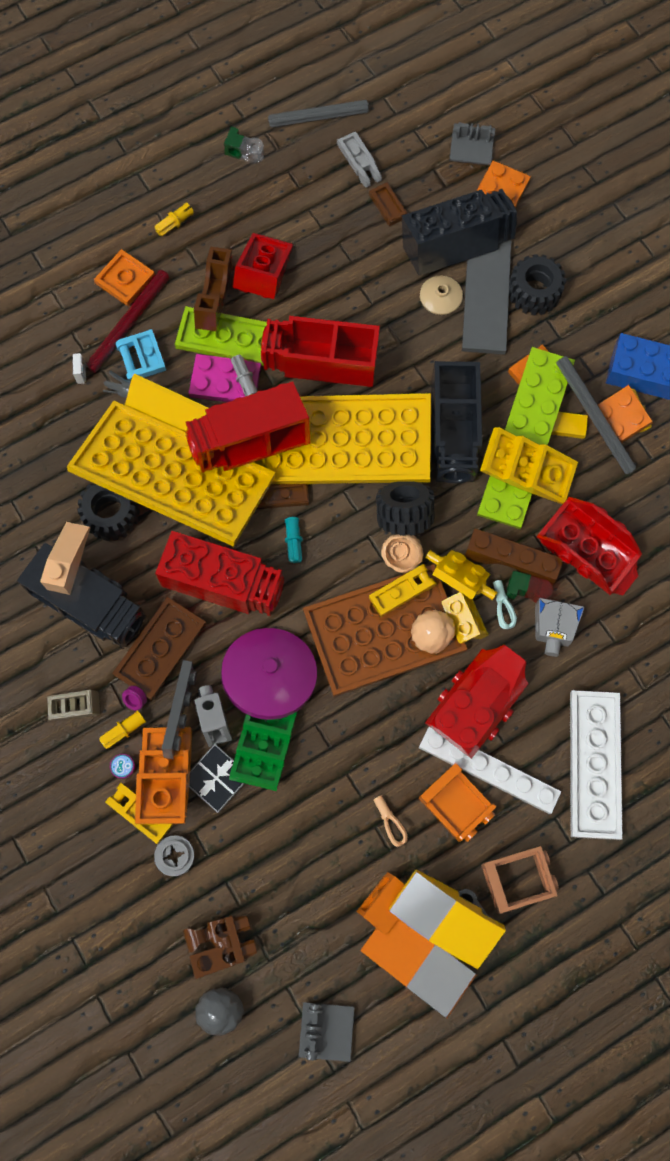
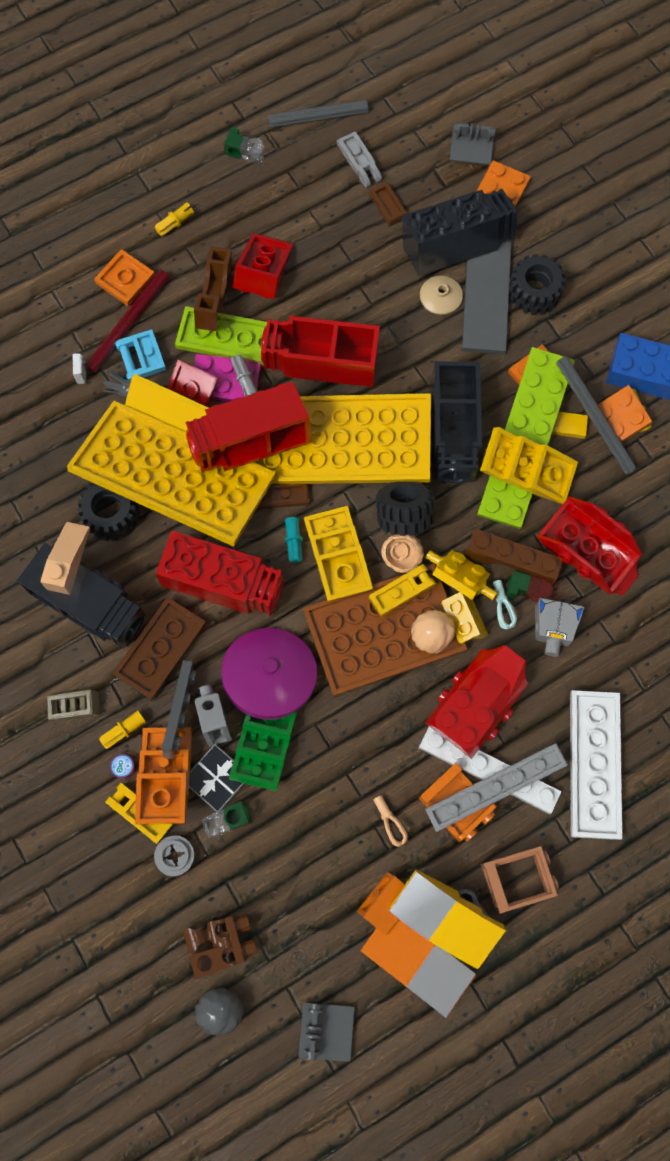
magenta tile [122,686,147,710] -> none
none -> tile [167,359,220,407]
none -> leg [202,801,253,839]
none -> yellow slope [304,506,373,602]
none -> light grey tile [425,743,567,832]

